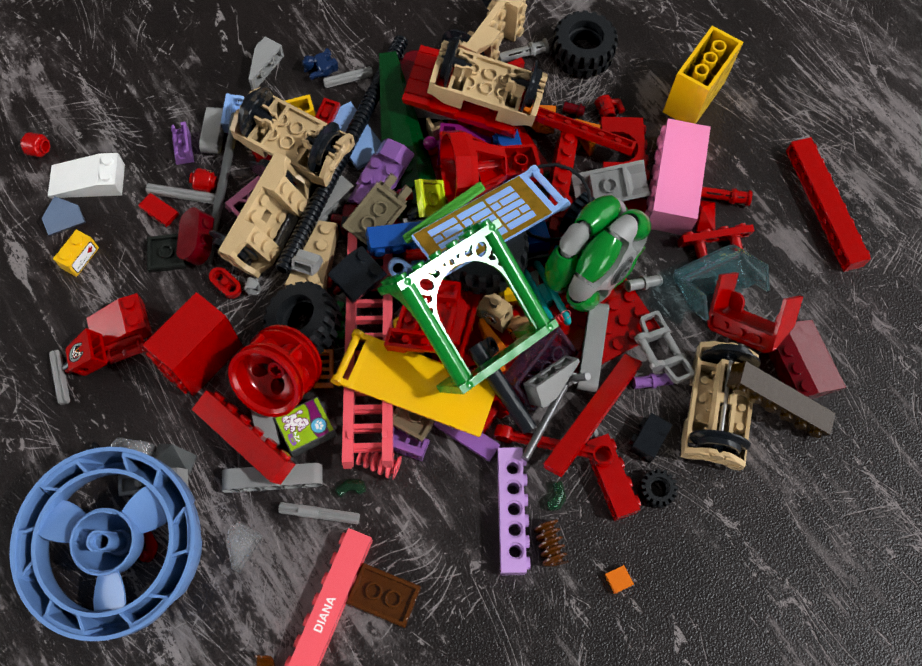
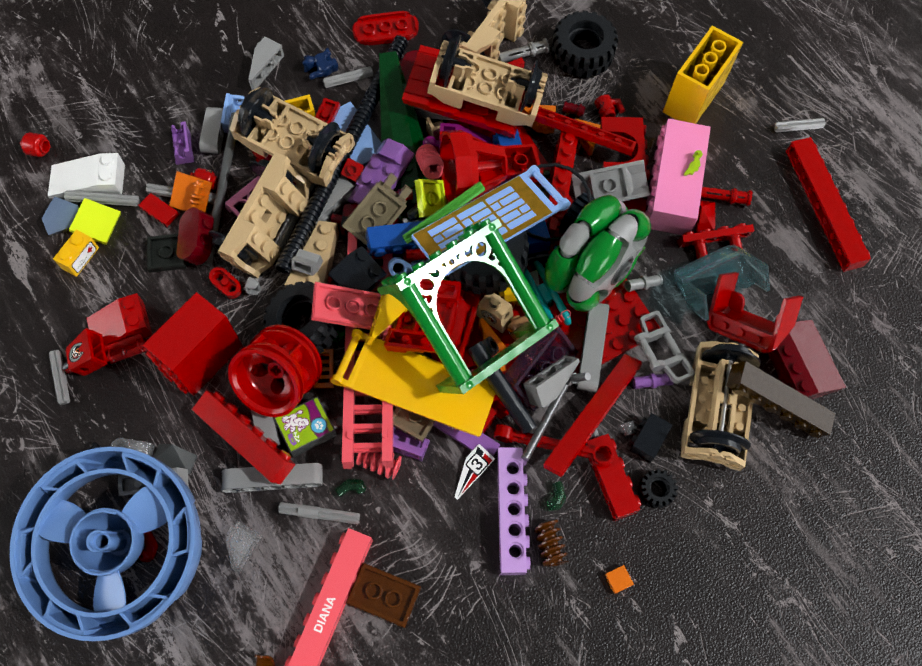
none -> light grey axle [64,190,140,206]
none -> neon yellow tile [69,198,121,245]
none -> orange hinge [169,171,212,212]
none -> coral tile [311,282,391,333]
none -> red bracket [341,158,364,184]
none -> red tile [352,11,419,46]
none -> yellow slope [366,294,408,345]
none -> coral piece [415,144,444,180]
none -> sticker [455,444,495,500]
none -> clear plate [618,420,637,436]
none -> lime piece [683,150,703,176]
none -> light grey axle [774,118,826,132]

